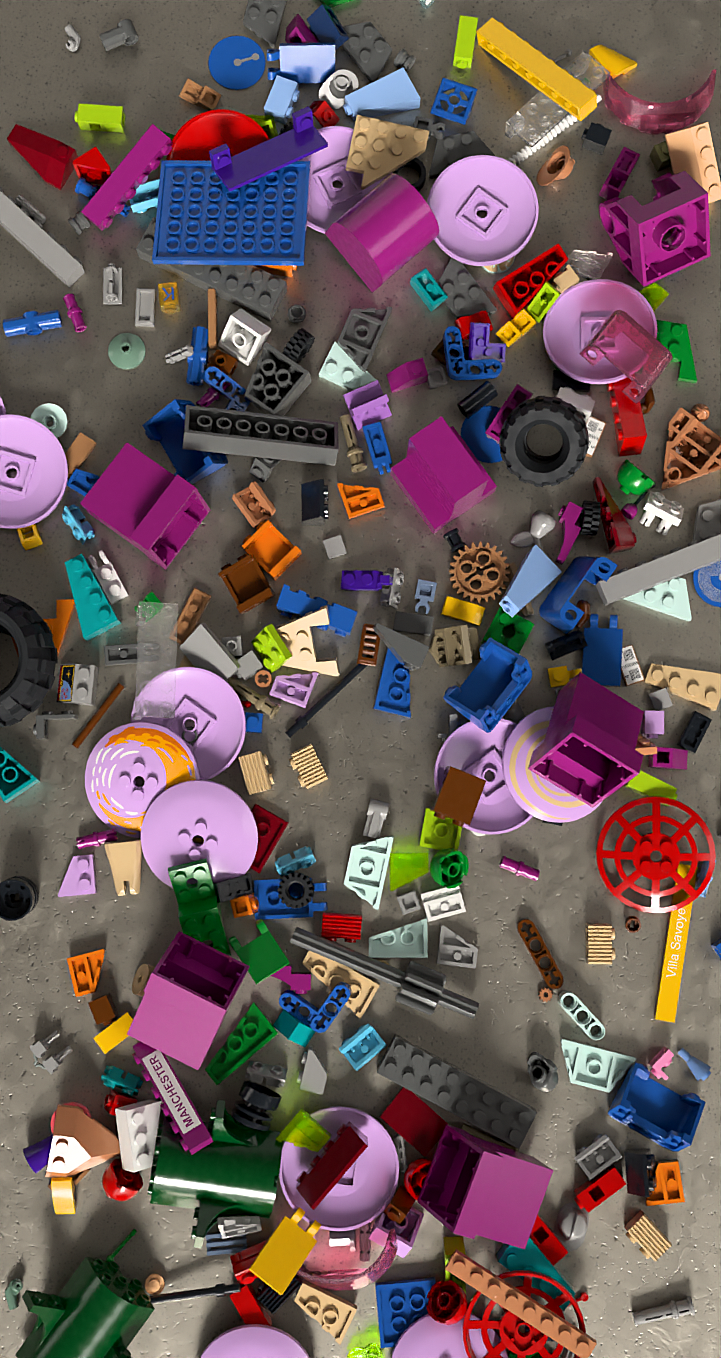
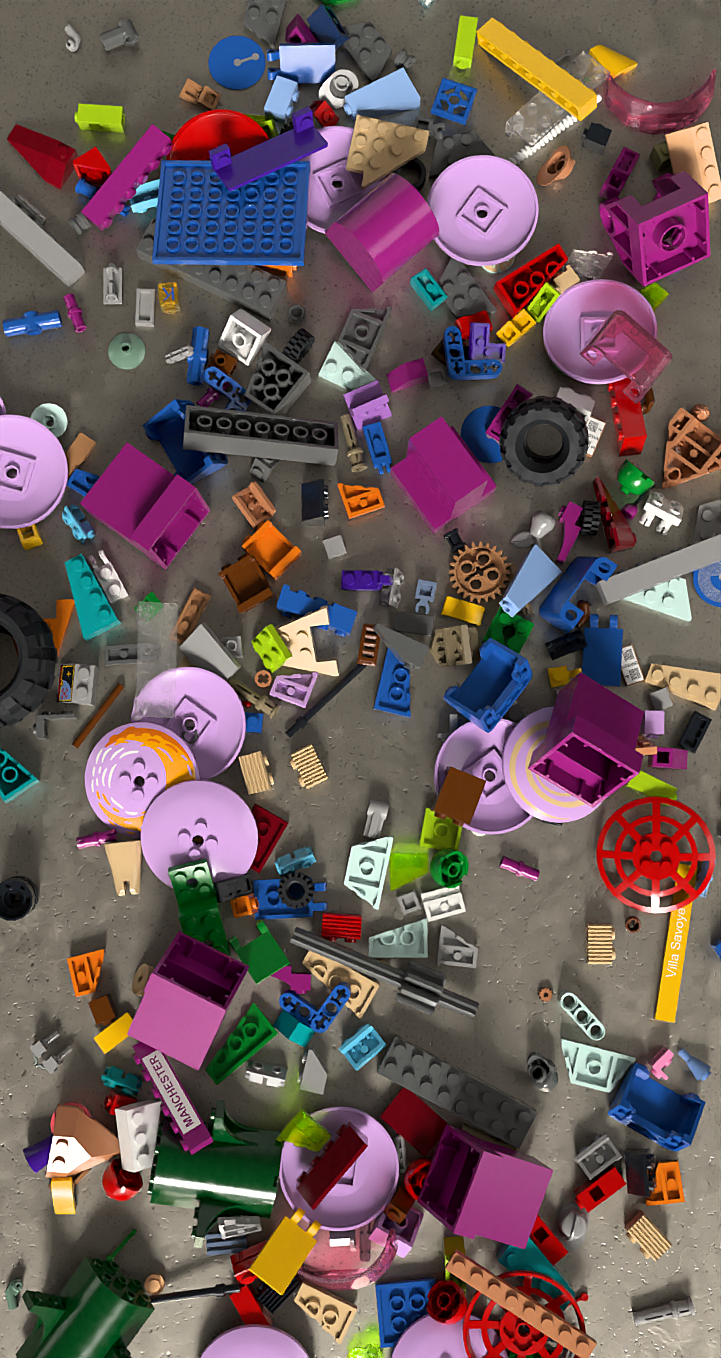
lavender wing [58,854,97,897] -> none
medium nougat tile [208,289,218,350] -> none
black wheel [230,1081,282,1131] -> none
light grey brick [235,650,264,681] -> none
black pin [457,381,498,419] -> none
reddish brown beam [516,919,564,989] -> none
black plate [552,370,590,392] -> none
green wing [635,320,697,383] -> none

